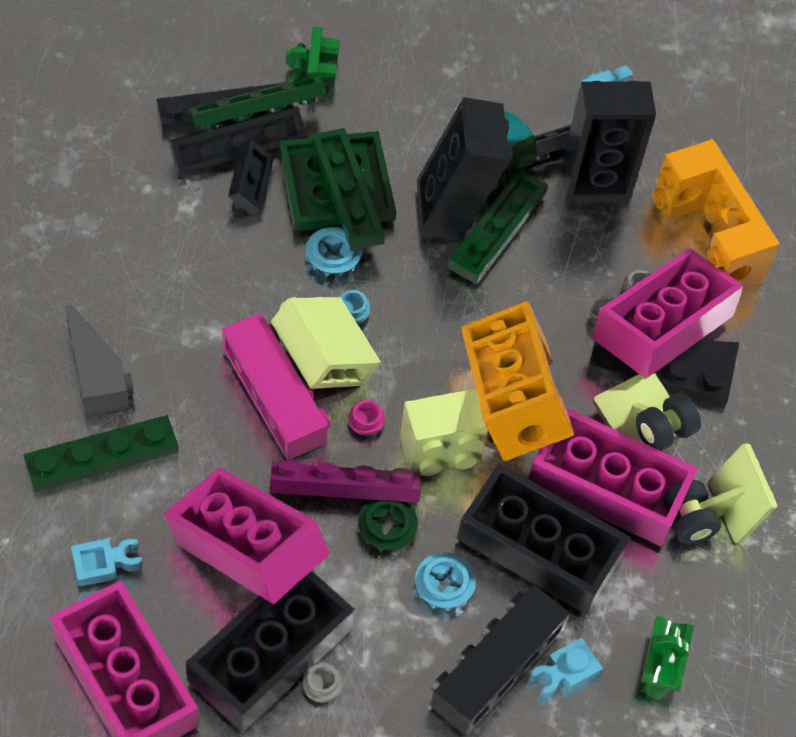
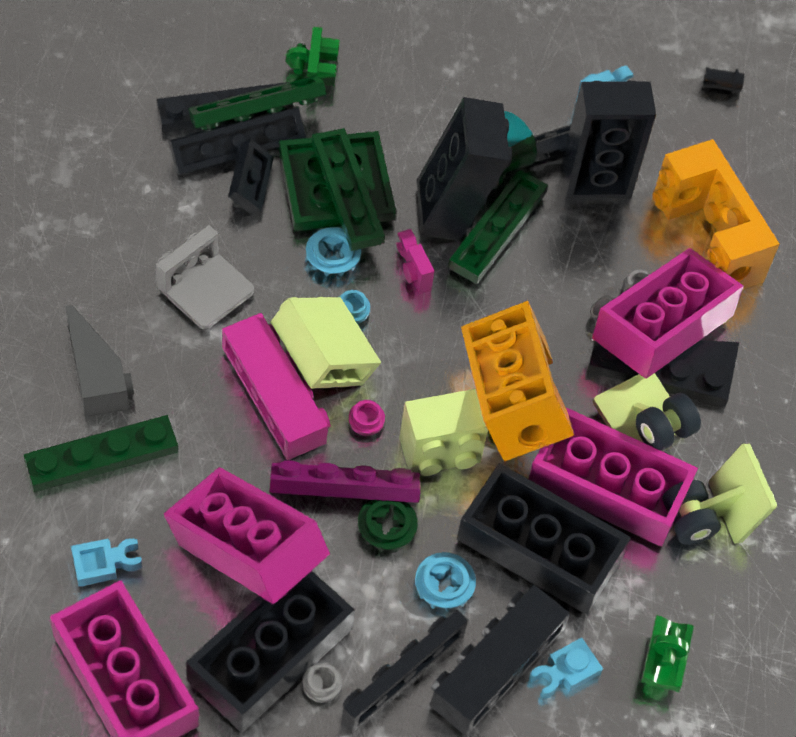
none -> light grey bracket [156,225,254,330]
none -> black plate [341,609,468,733]
none -> dark pink plate [396,229,435,294]
none -> black pin [702,67,745,95]

